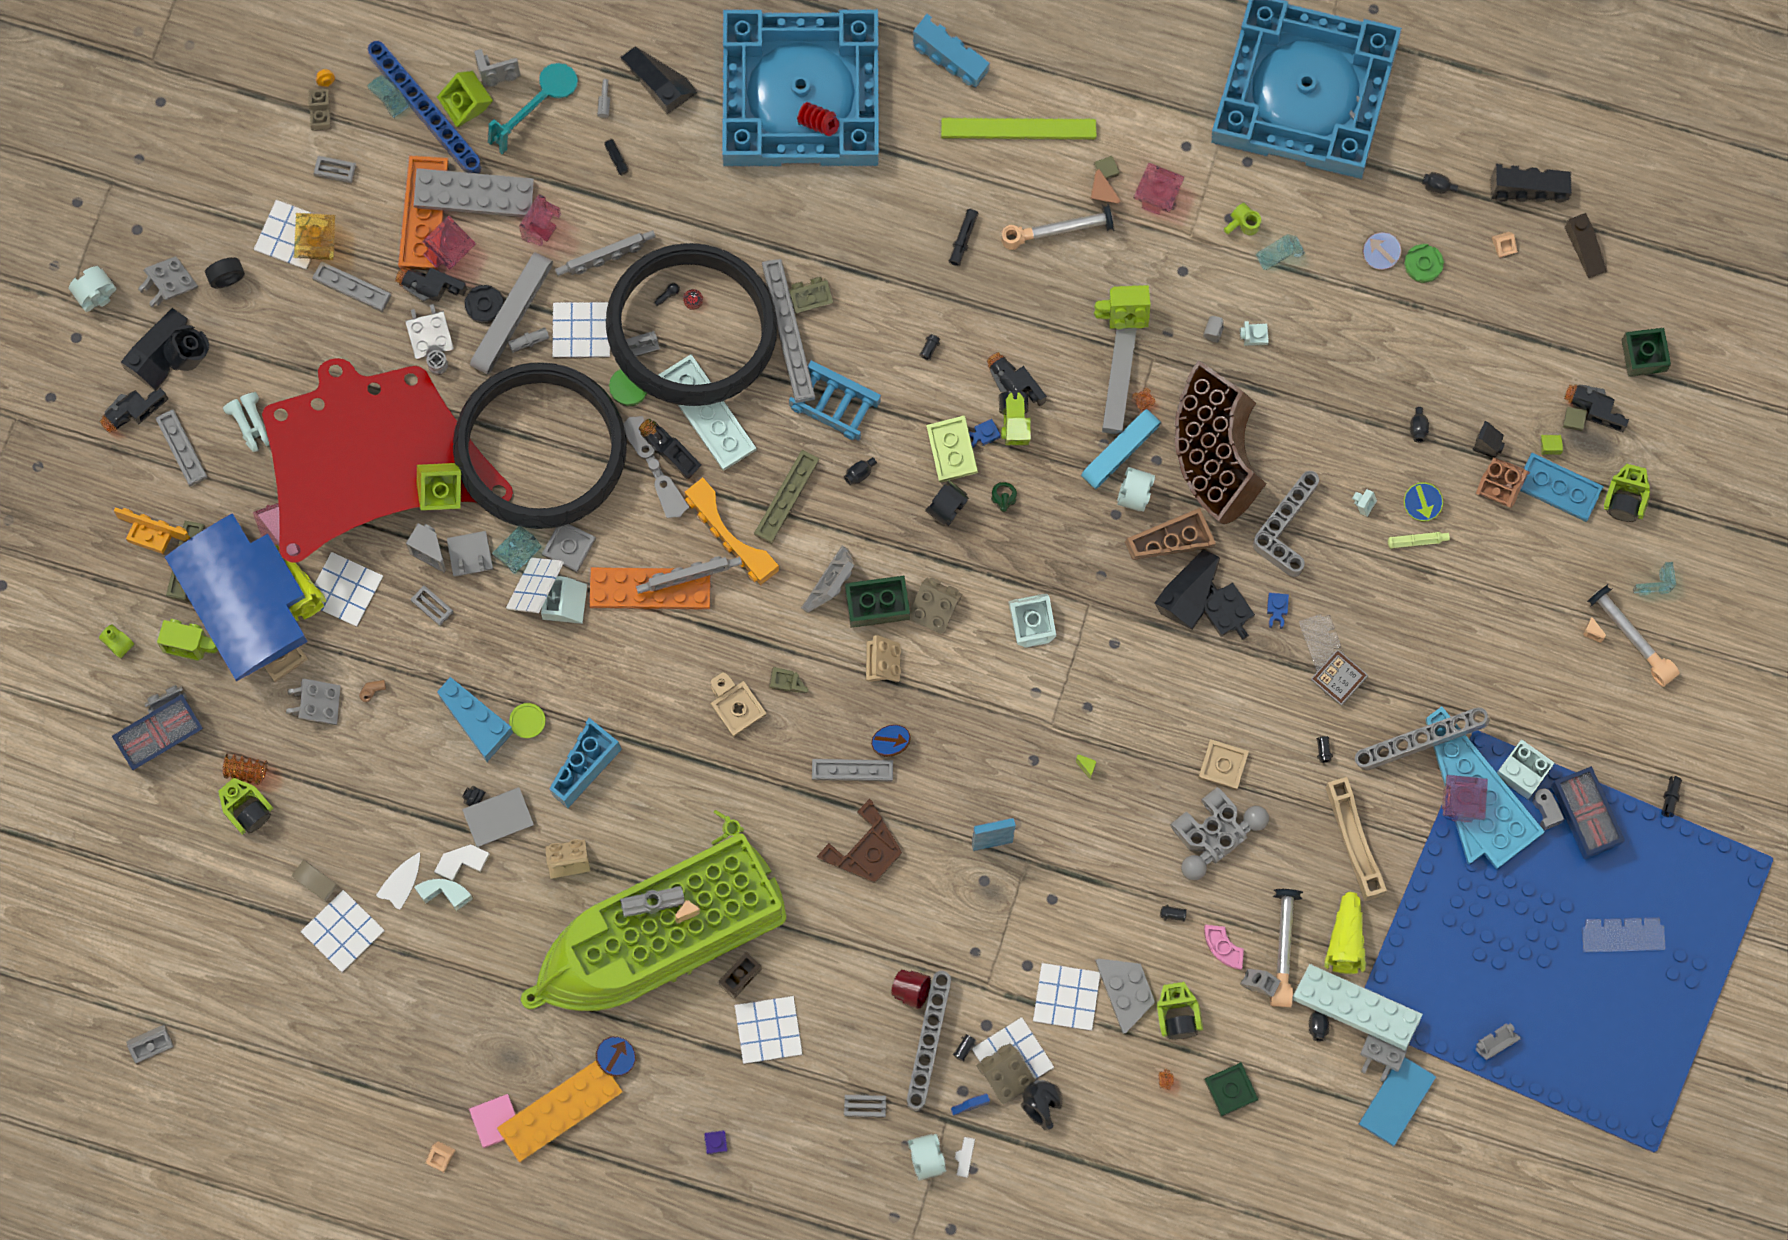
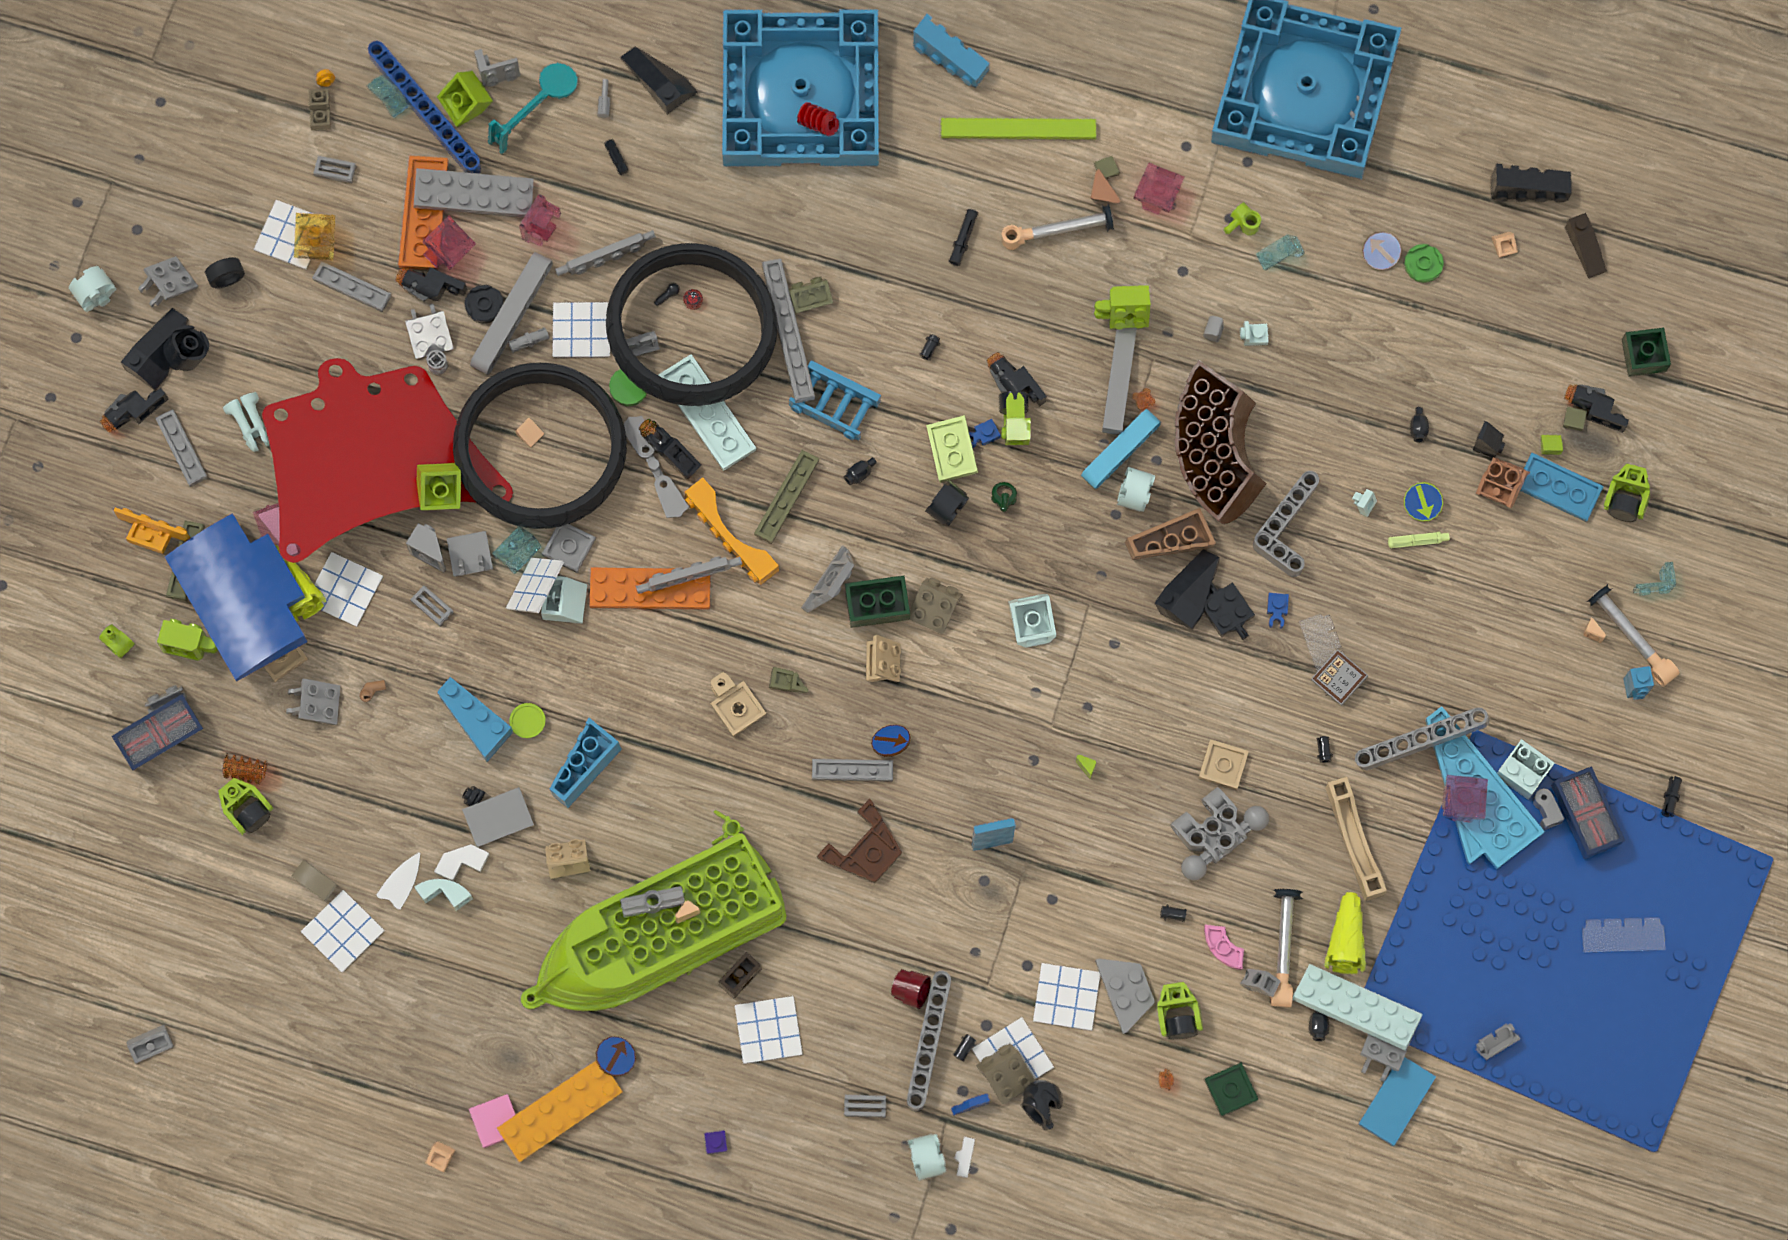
black plant [1422,172,1458,194] -> none
none -> light nougat slope [516,418,544,448]
none -> dark azure brick [1623,666,1654,700]

